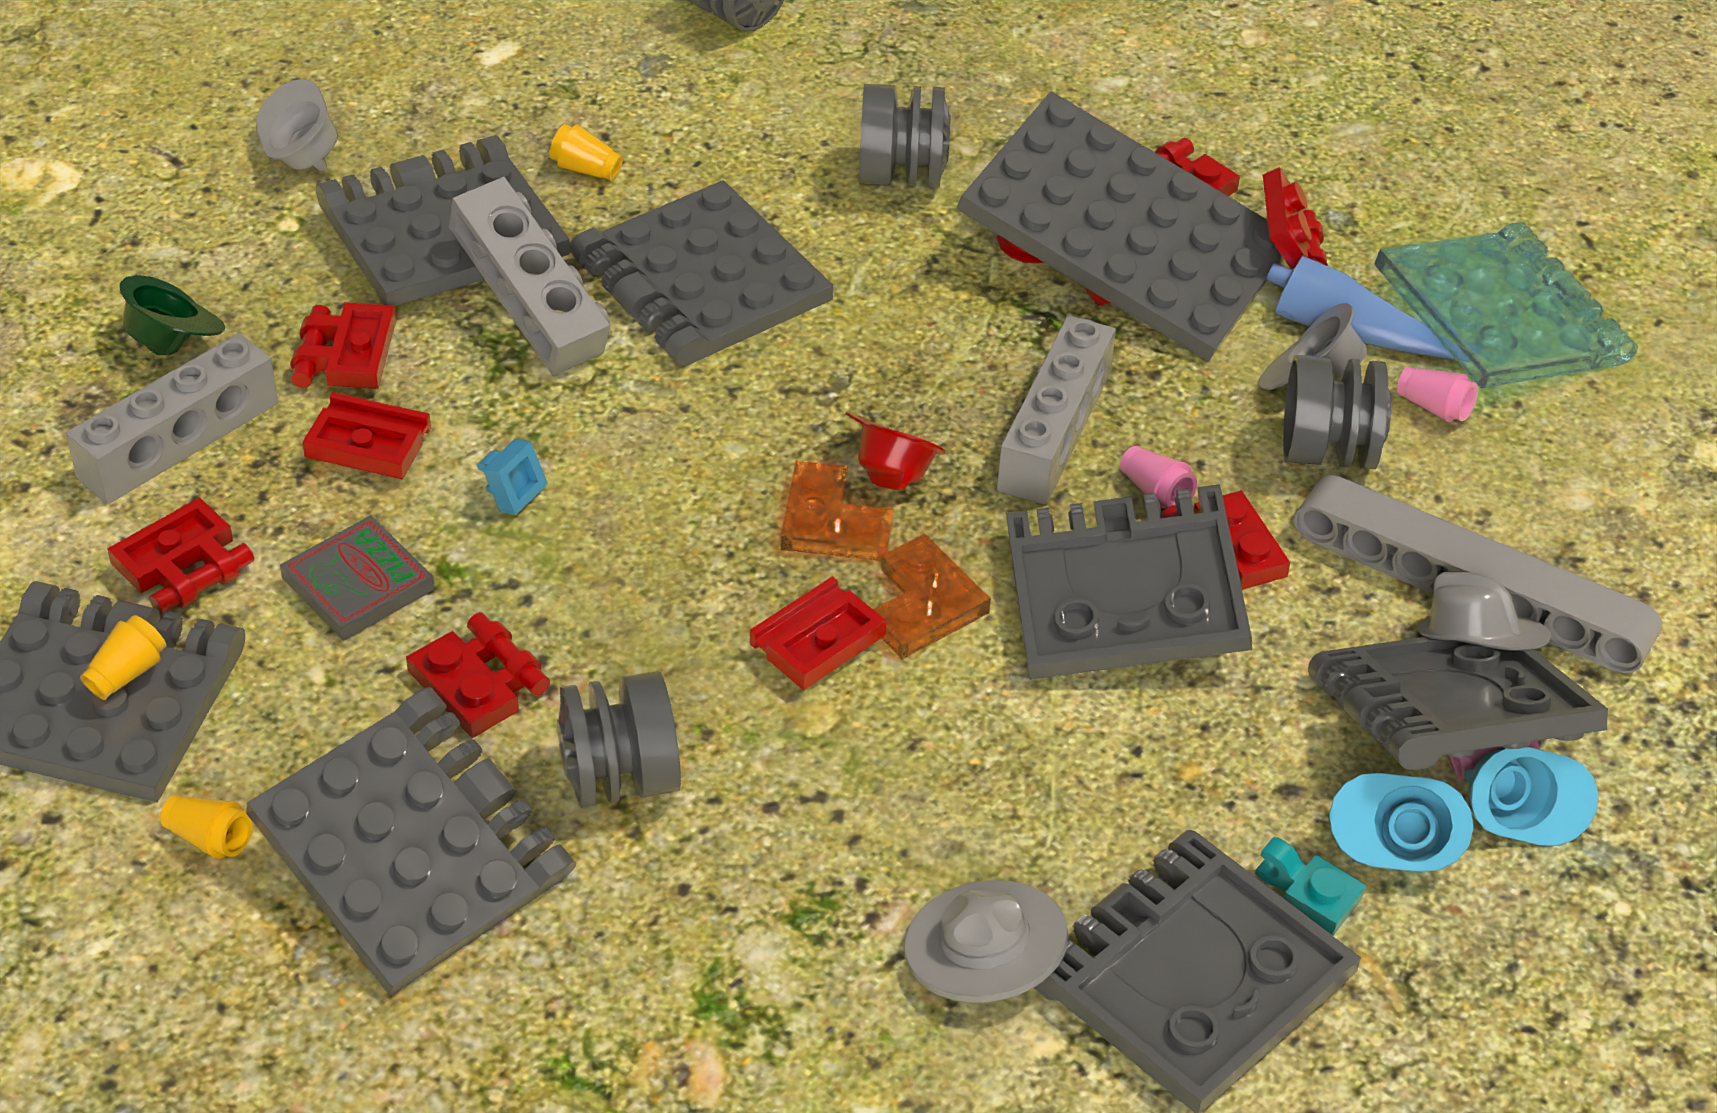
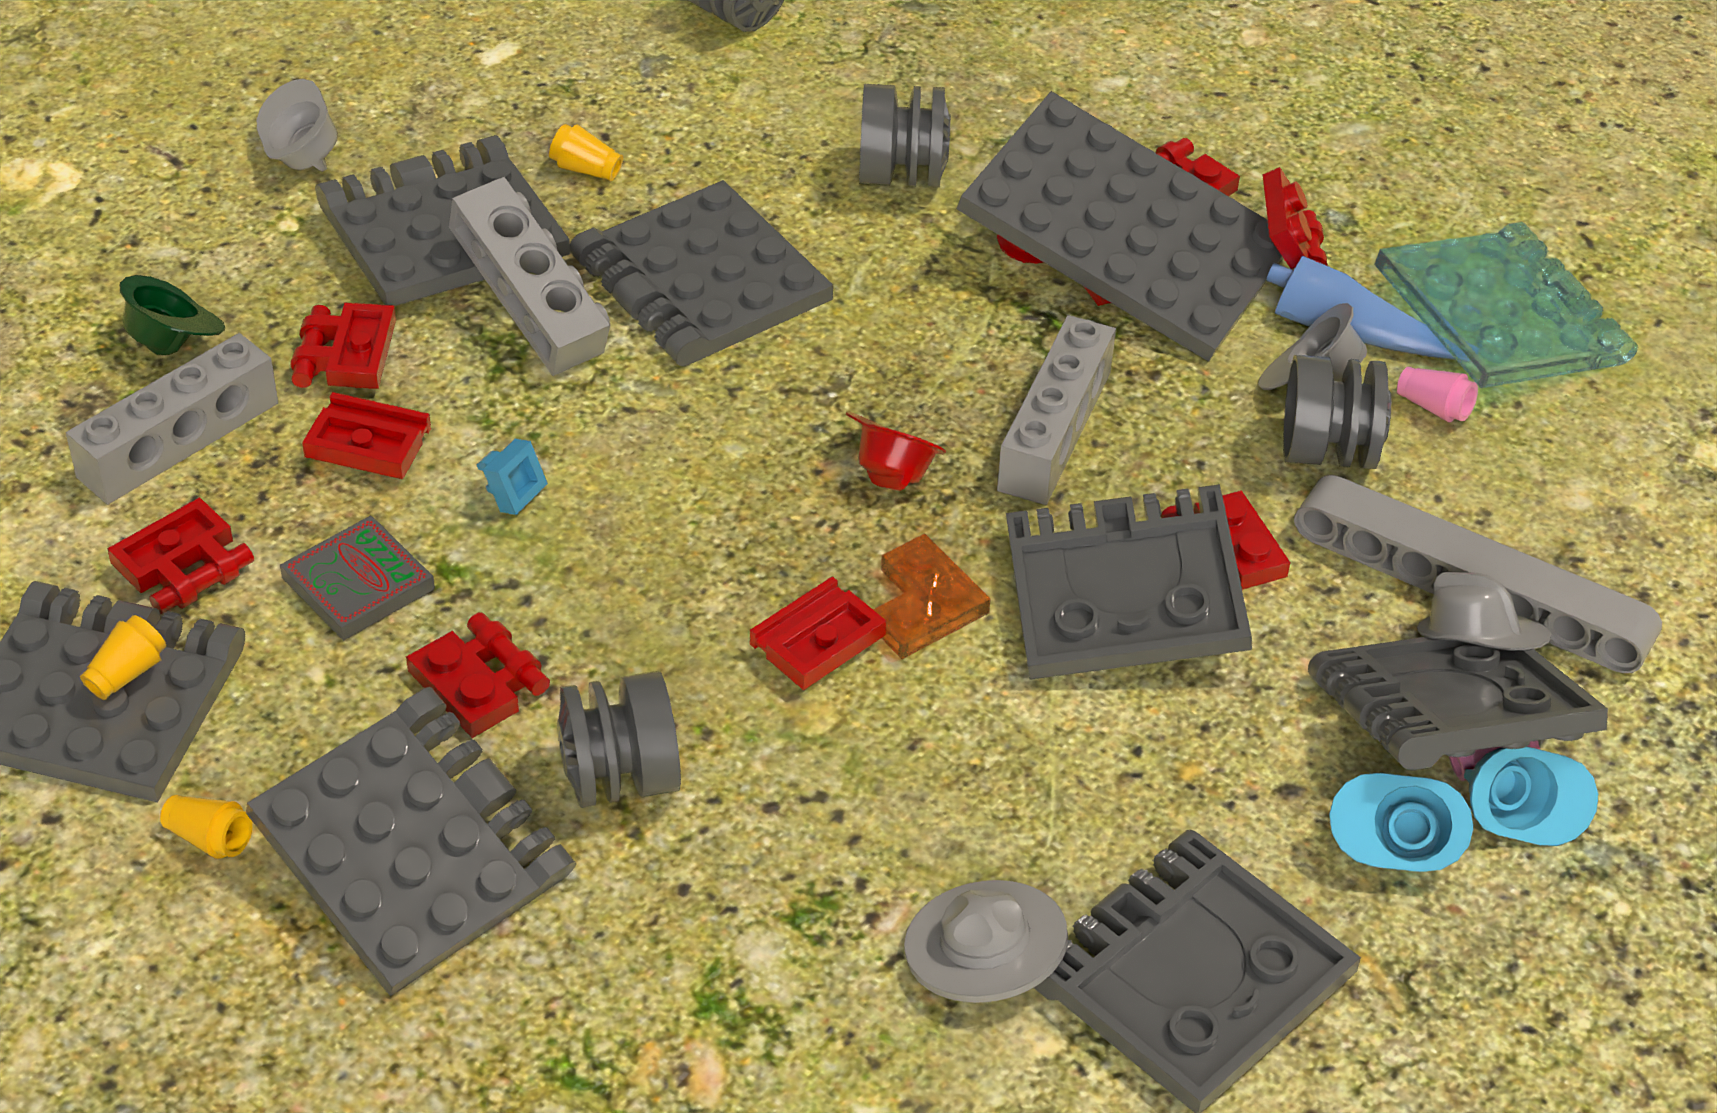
clear orange plate [781,460,894,562] -> none
bright pink cone [1120,446,1197,510] -> none
teal plate [1255,837,1367,936] -> none

